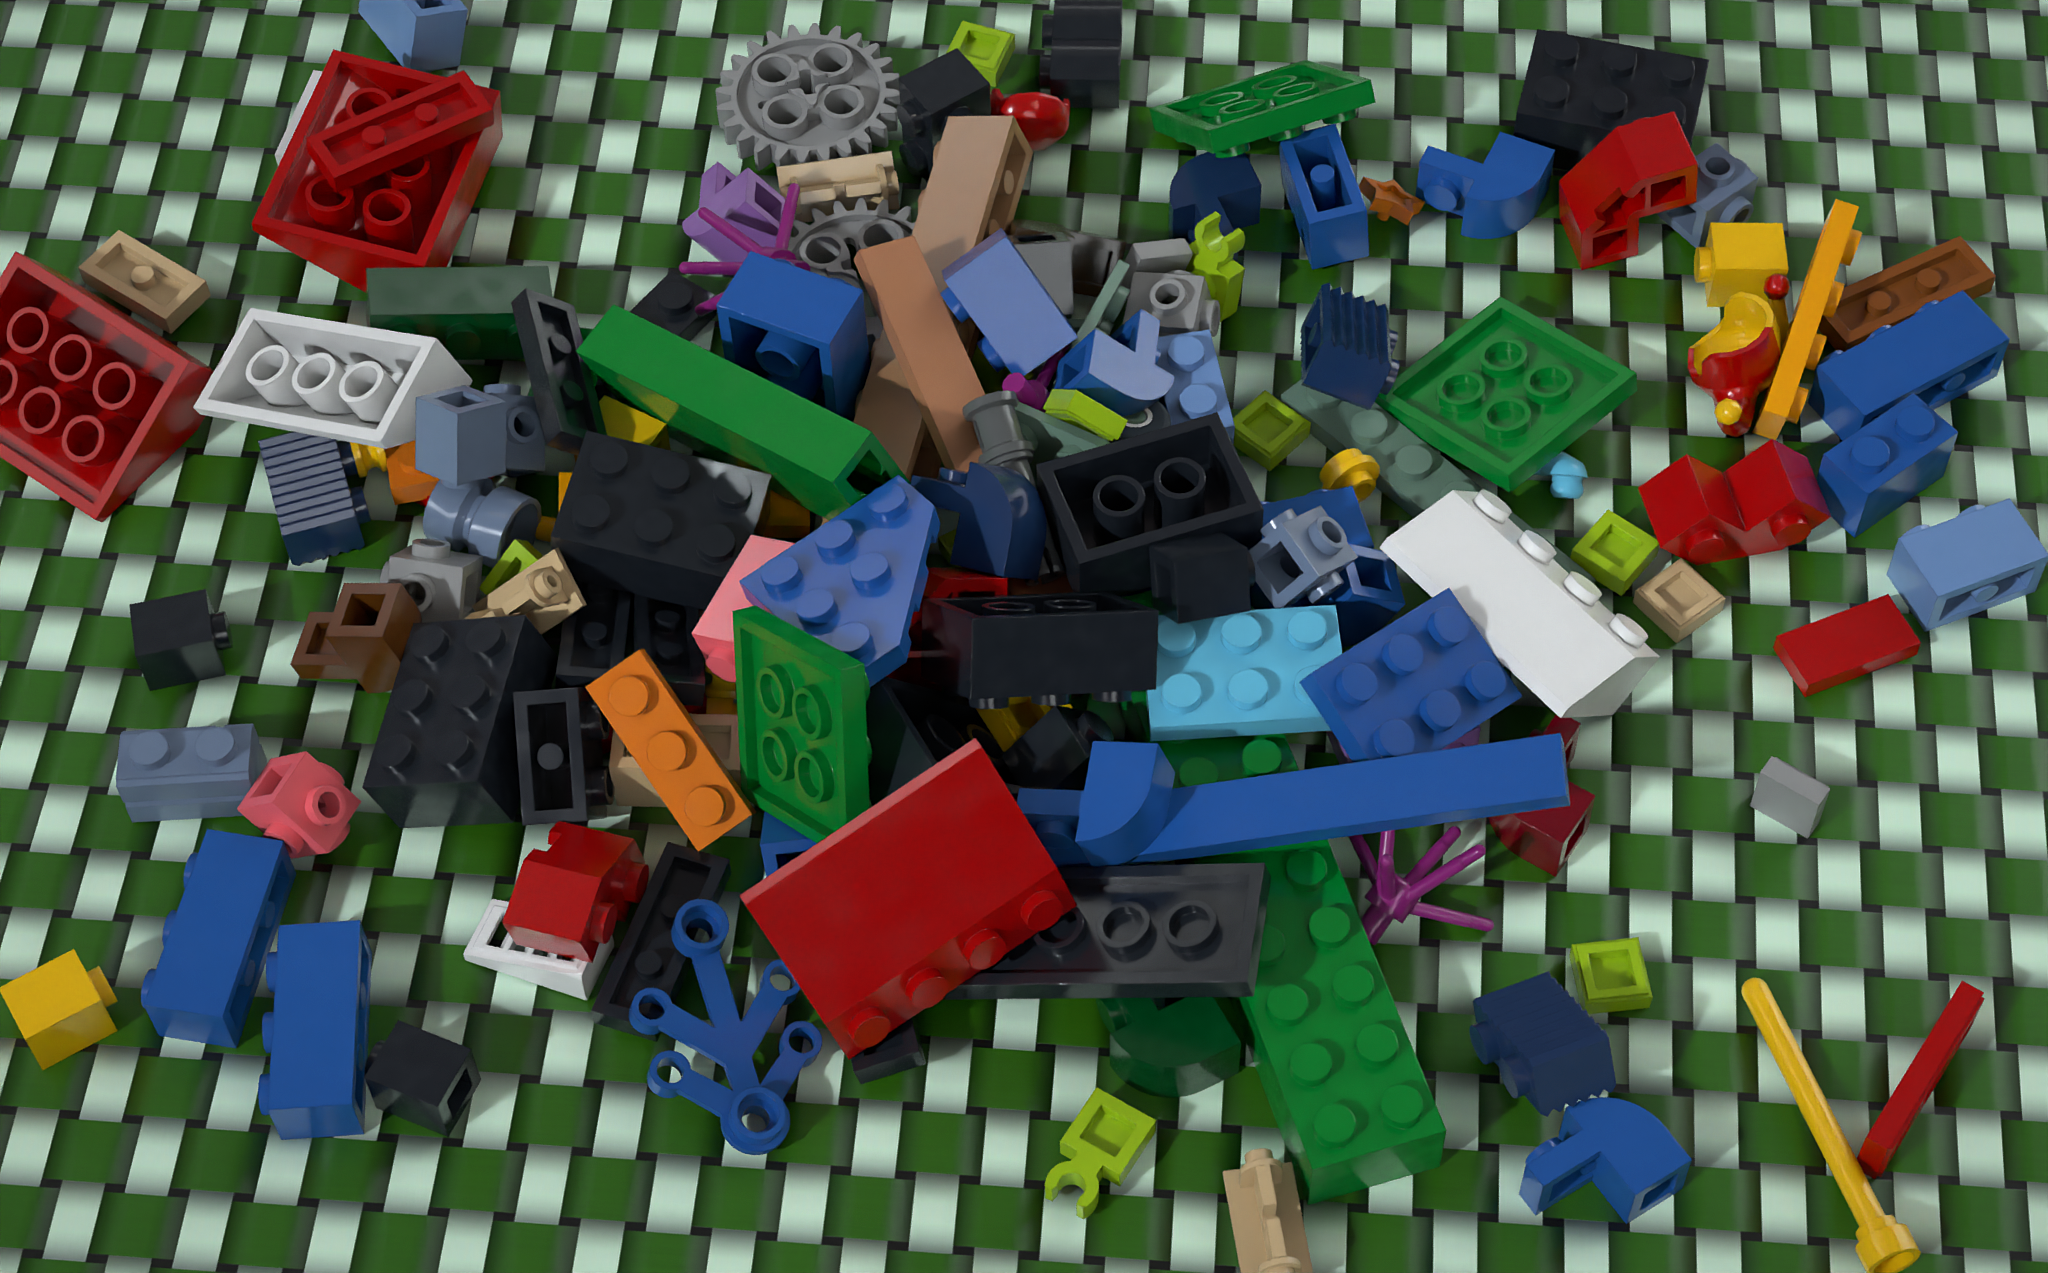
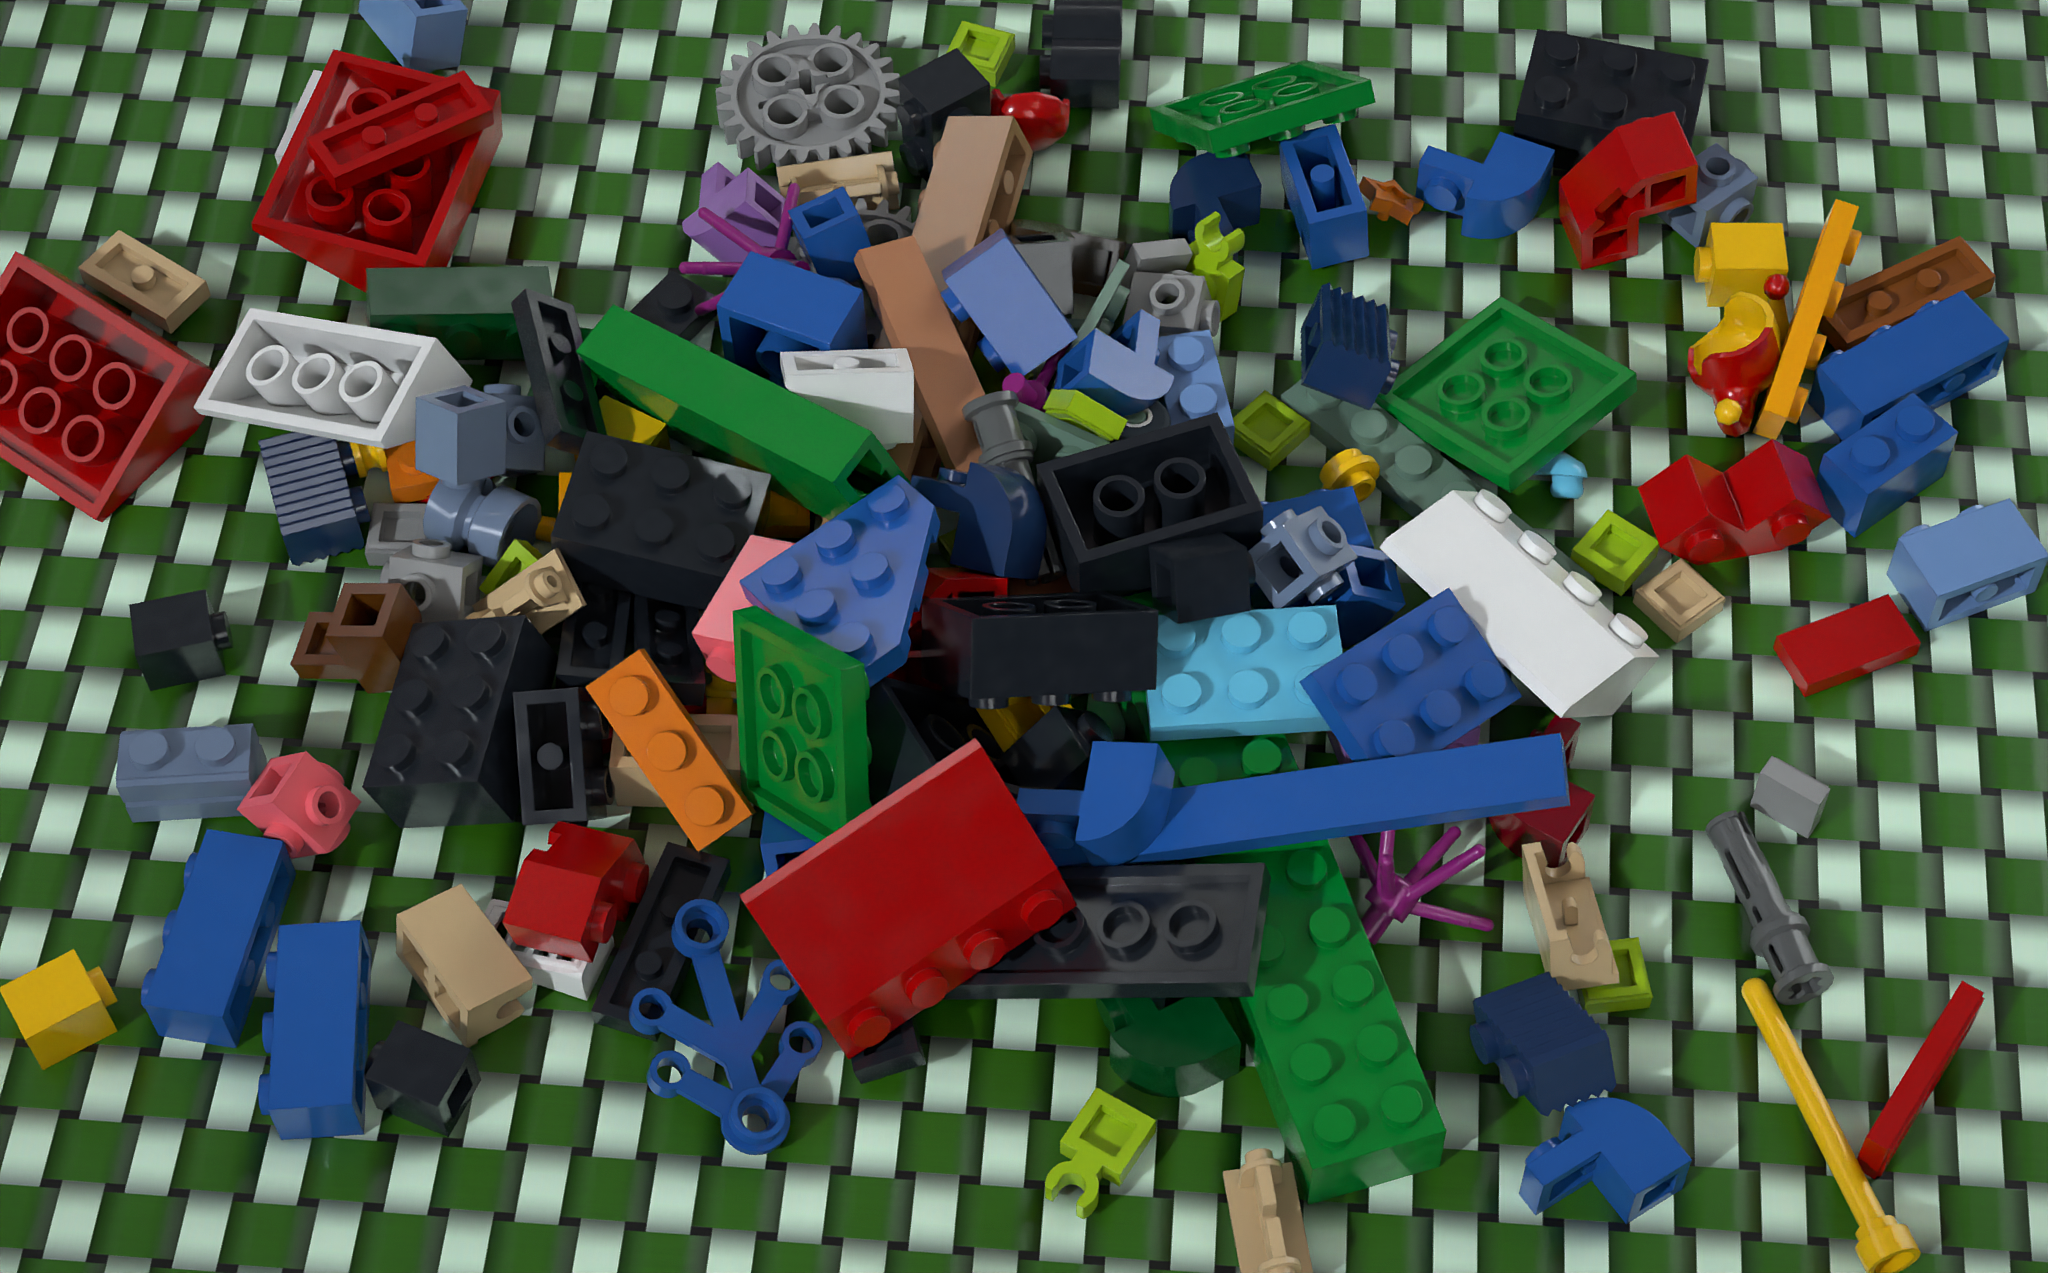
none -> light grey tile [365,503,427,566]
none -> tan hinge [396,884,533,1048]
none -> white slope [780,348,914,450]
none -> blue brick [788,186,872,284]
none -> tan hinge [1522,842,1619,991]
none -> dark grey pin [1705,810,1834,1005]

